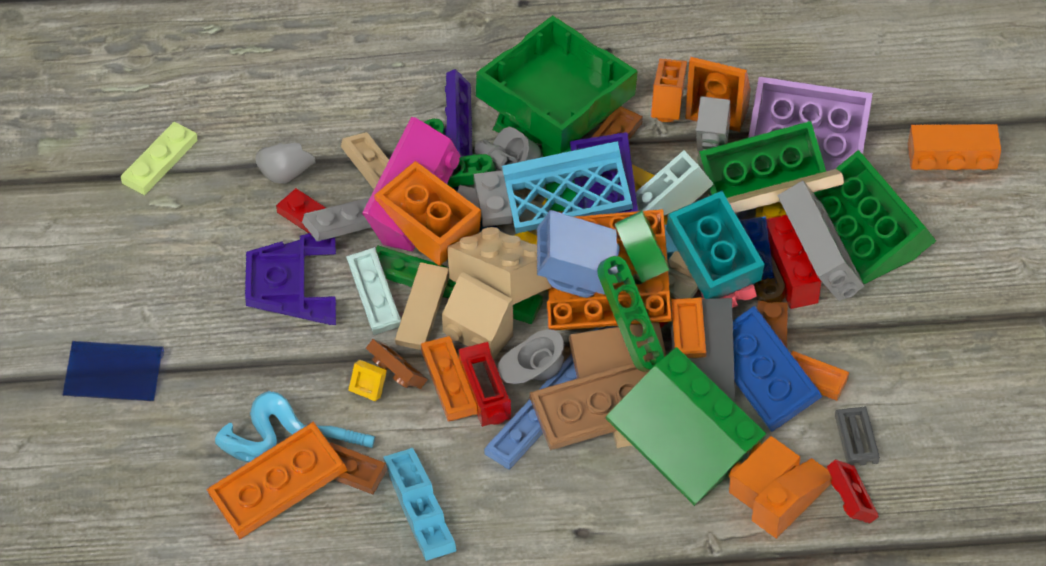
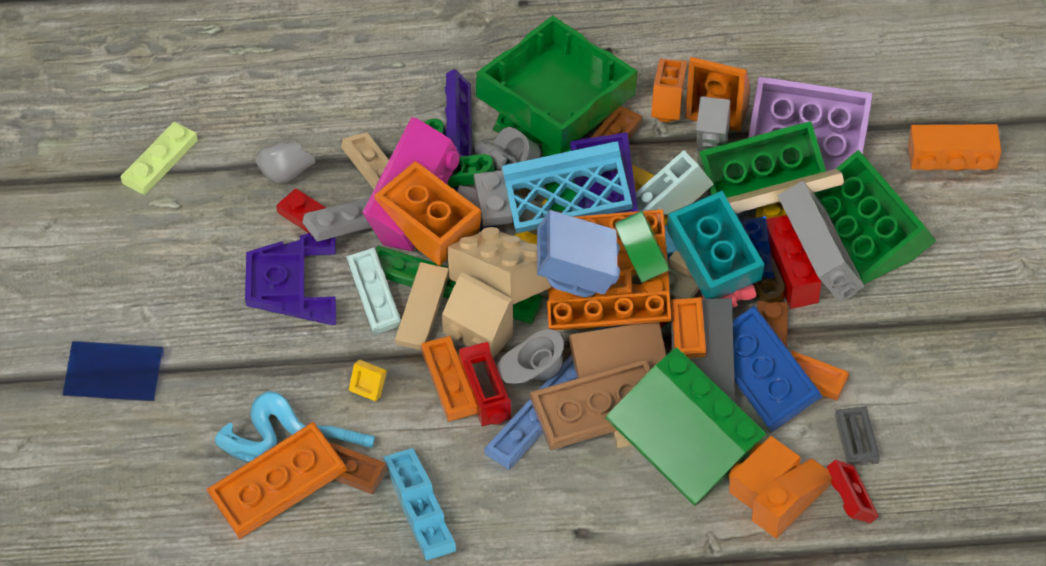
dark orange plate [366,339,428,389] -> none
green beam [597,256,664,372] -> none

